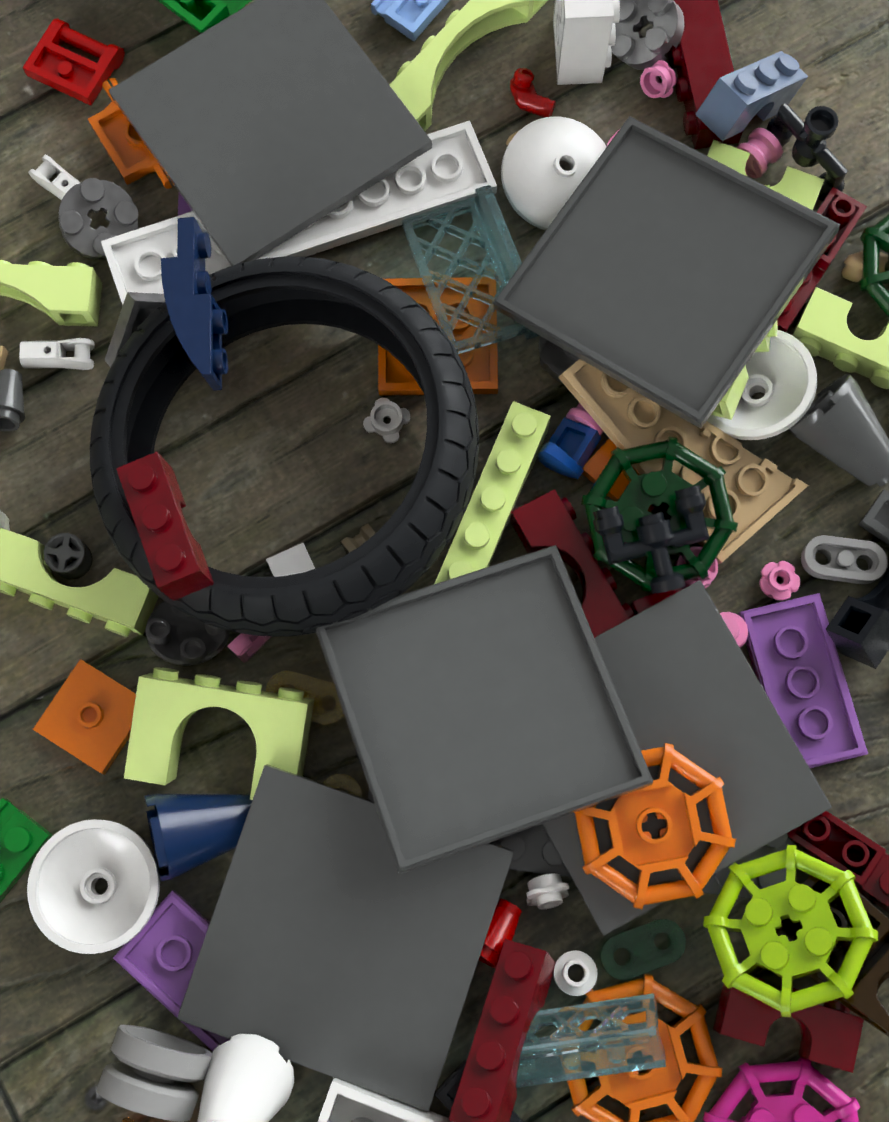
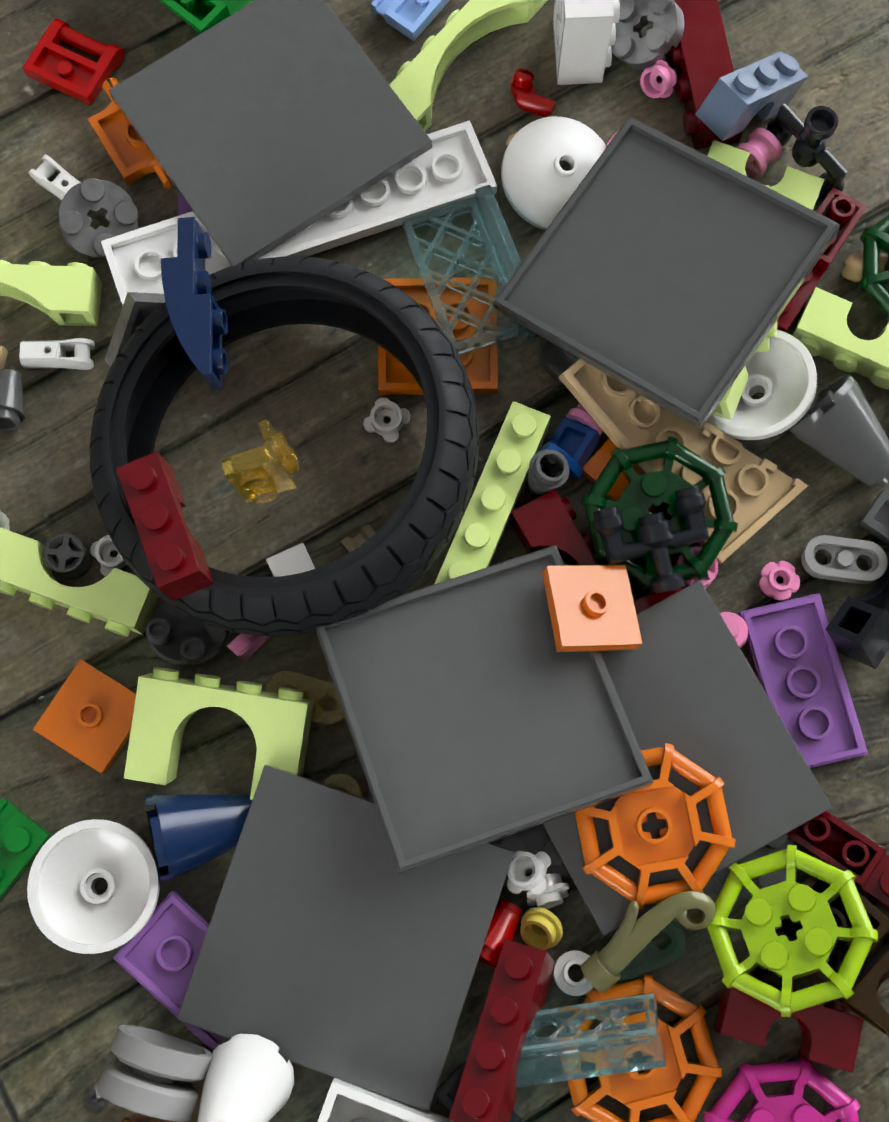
none -> white plate [90,535,128,577]
none -> clear yellow bracket [221,419,300,503]
none -> white plate [507,850,551,895]
none -> light yellow plate [520,907,563,950]
none -> dark grey cone [526,449,569,496]
none -> plate [542,565,643,652]
none -> olive plant [581,891,716,993]

